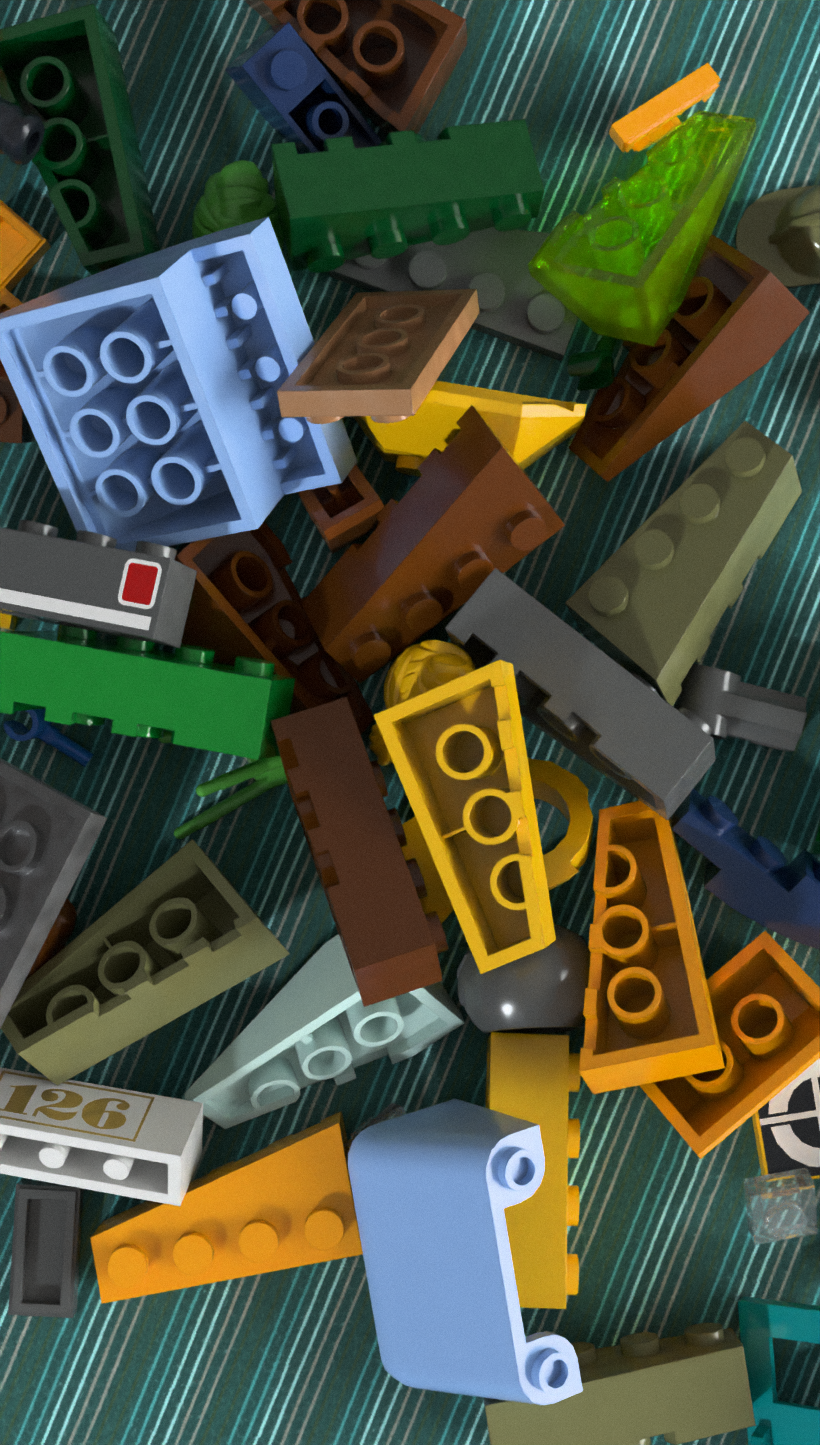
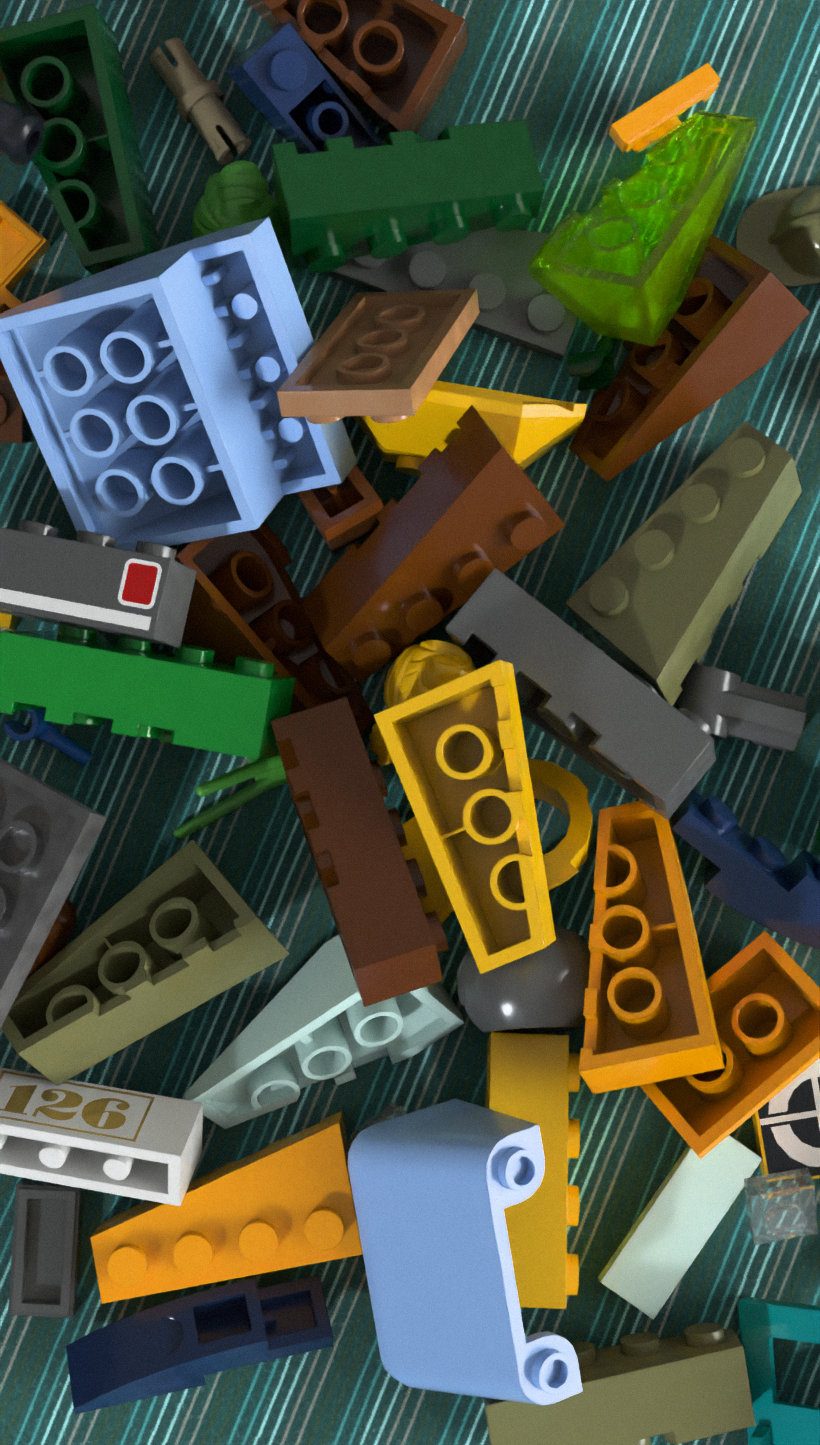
none -> dark blue slope [66,1275,333,1414]
none -> dark tan pin [149,38,251,165]
none -> light aqua tile [598,1135,762,1320]

